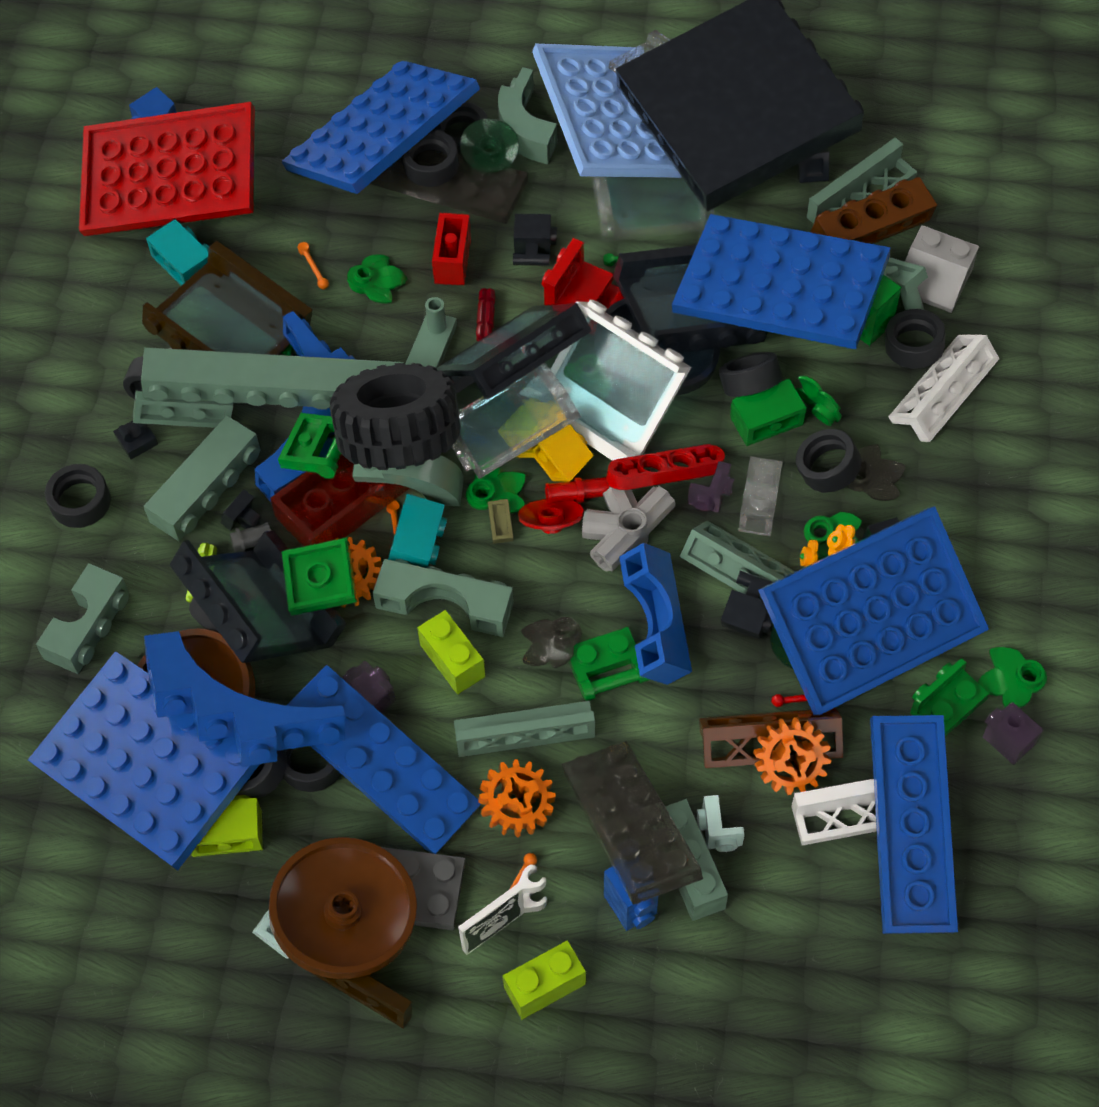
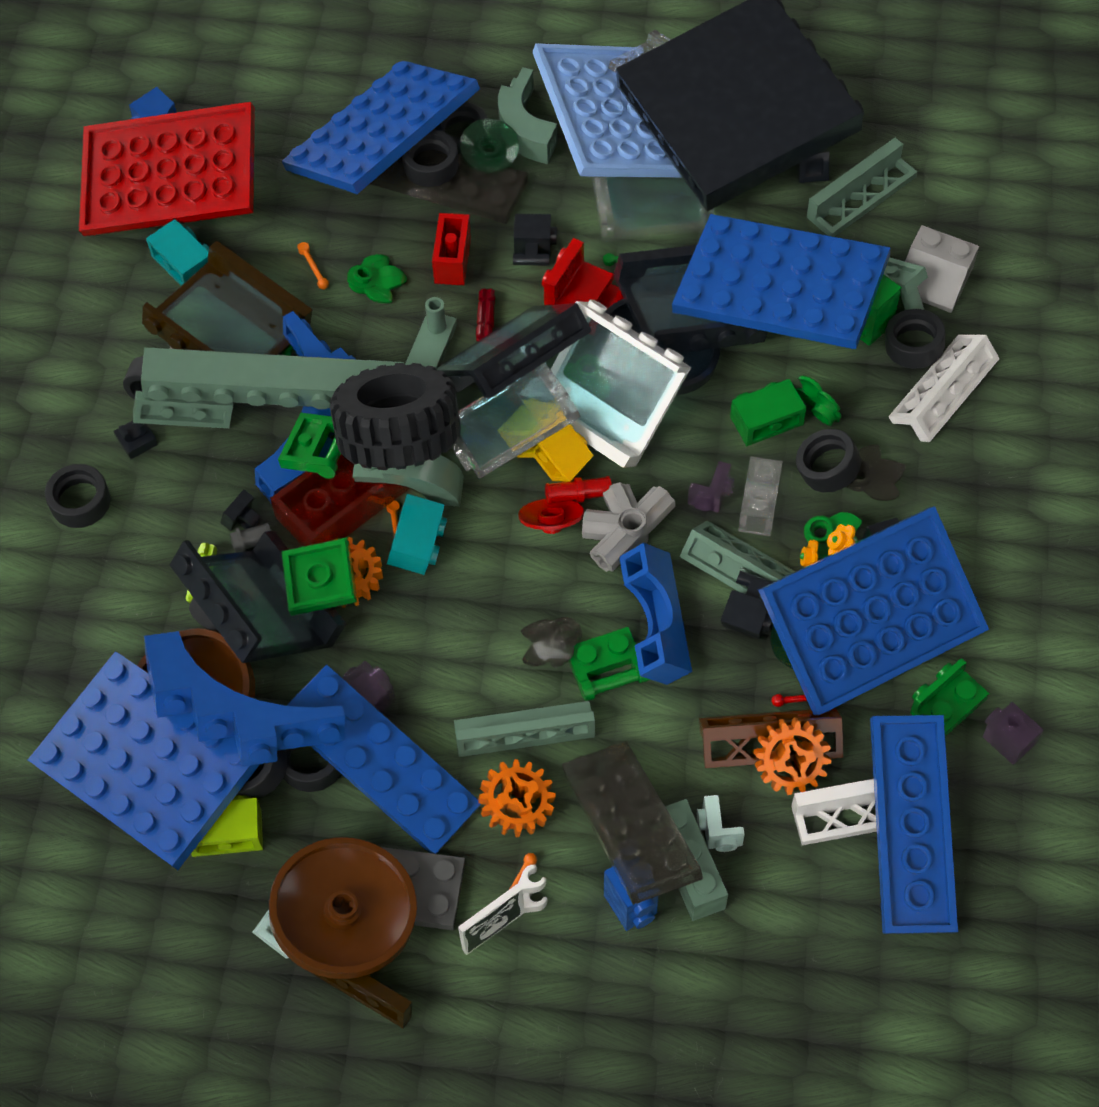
sand green arch [36,563,129,674] -> none
sand green brick [143,415,261,541] -> none
sand green arch [373,559,514,637] -> none
lime brick [417,610,485,695] -> none
green plate [466,459,525,514] -> none
olive piece [488,499,513,544] -> none
lime brick [502,940,586,1020] -> none
red beam [606,444,725,490] -> none
black tyre [719,352,782,397] -> none
reddish brown brick [810,177,937,244] -> none
green plate [978,647,1047,709] -> none

